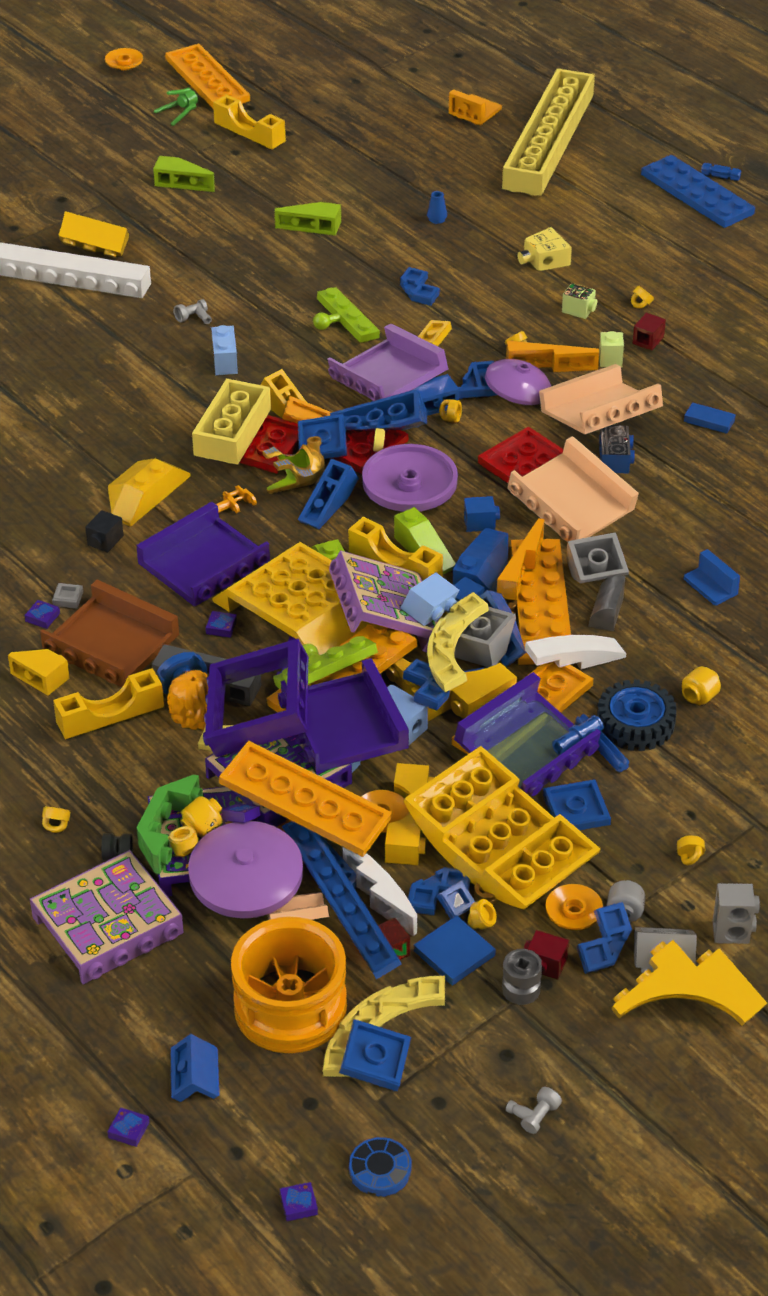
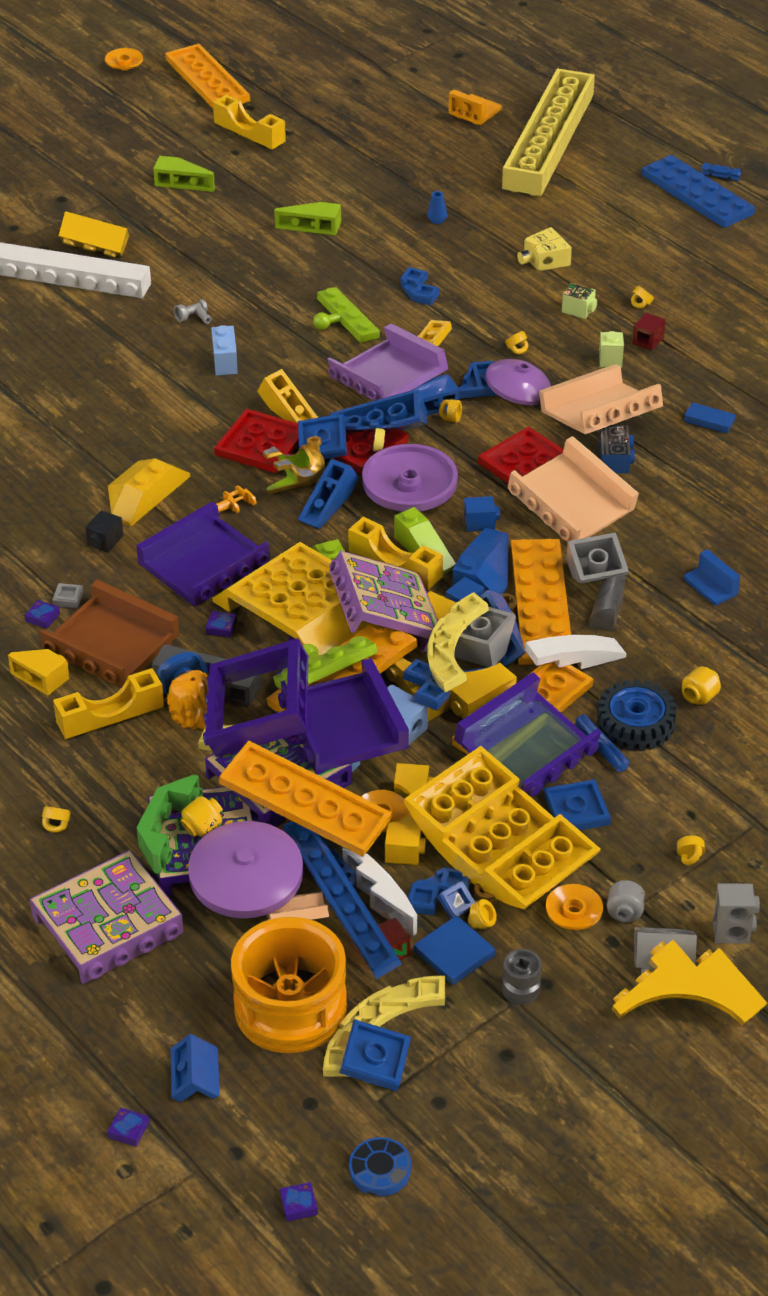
pearl dark grey wheel [102,833,133,861] -> none
bright green plant [154,87,198,126] -> none
yellow tile [169,826,198,857] -> none
light yellow brick [192,378,271,465] -> none
dark purple tile [221,803,261,823] -> none
light orange tile [282,396,332,423] -> none
light blue brick [401,573,460,626] -> none
light orange slope [497,518,545,601] -> none
light orange slope [506,341,599,372] -> none
light grey piece [506,1087,562,1134] -> none
dark red brick [523,930,569,980] -> none
blue pin [552,715,603,755] -> none
blue tile [576,902,632,974] -> none

